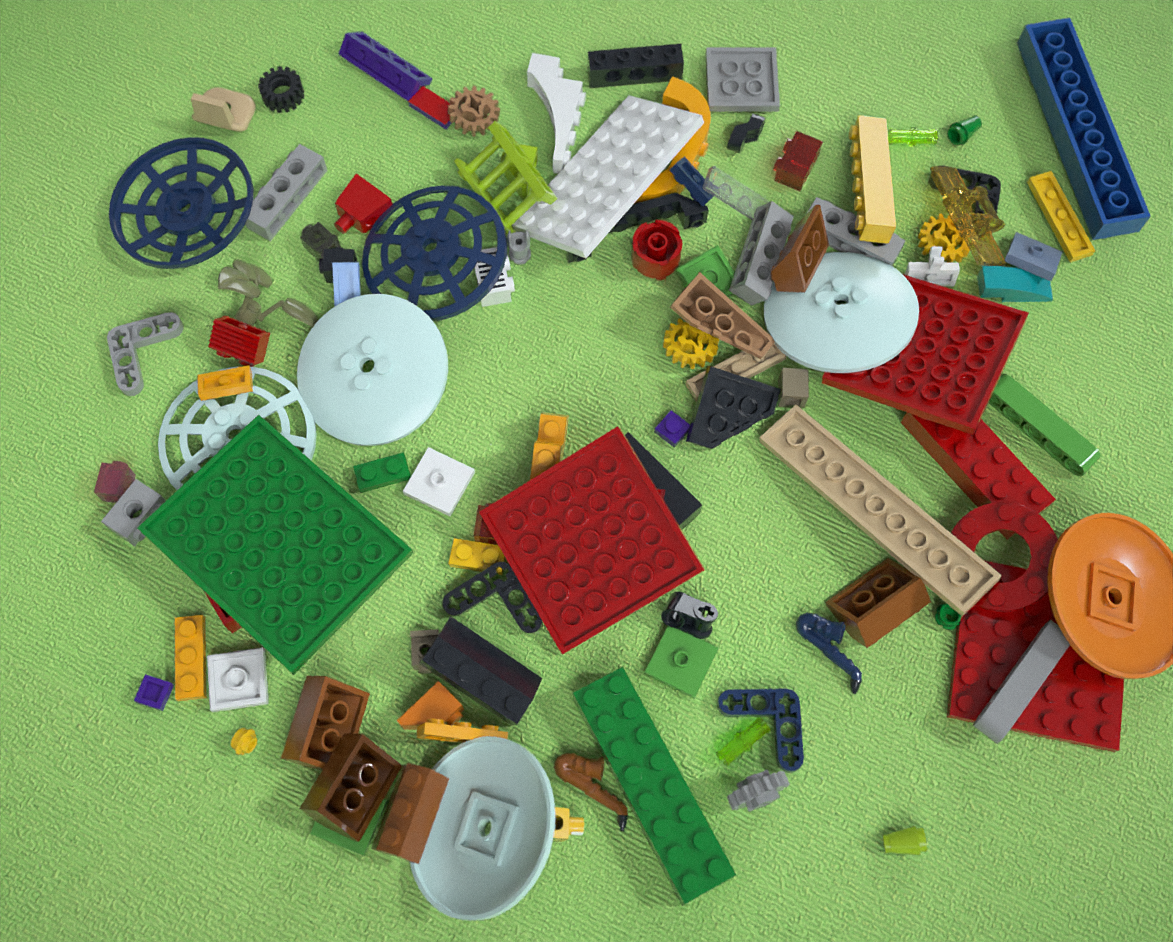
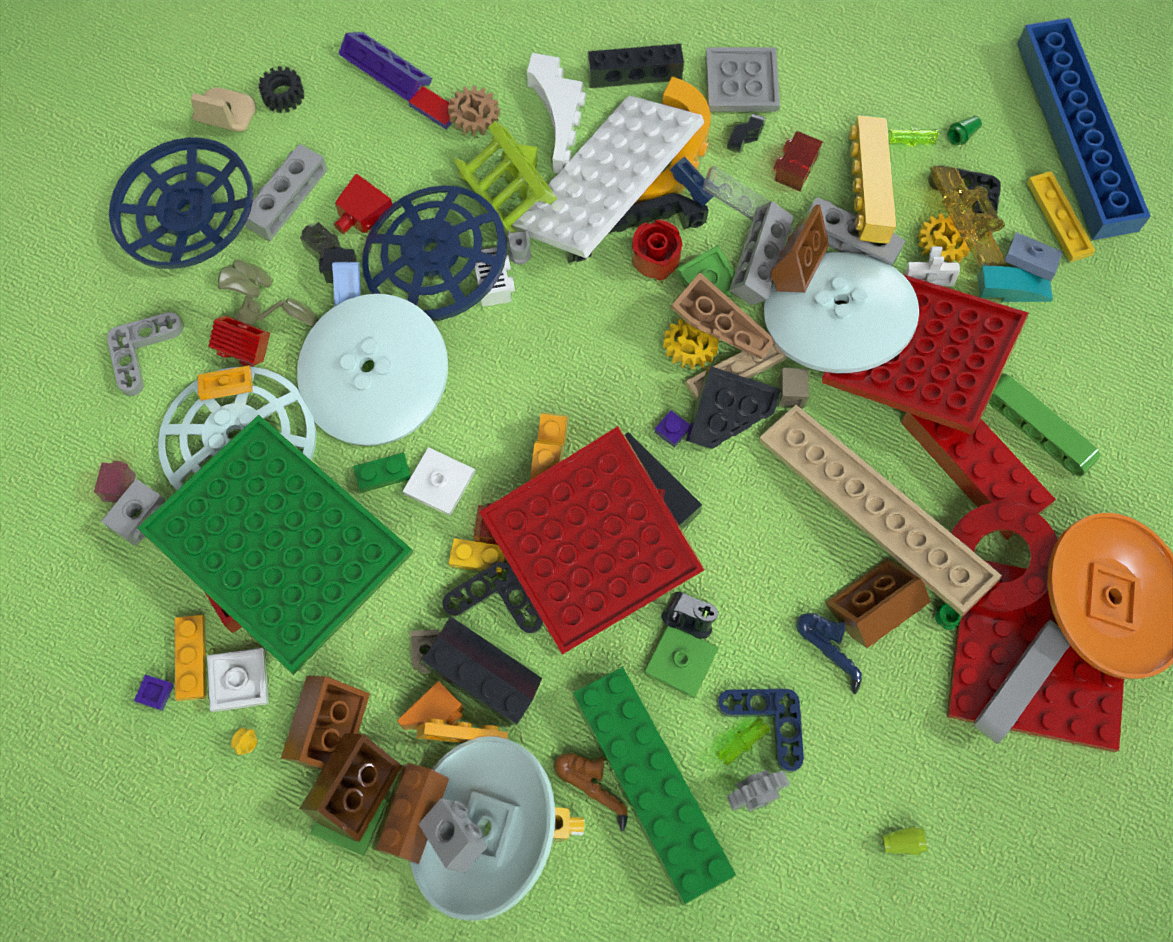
none -> light grey brick [418,798,488,873]

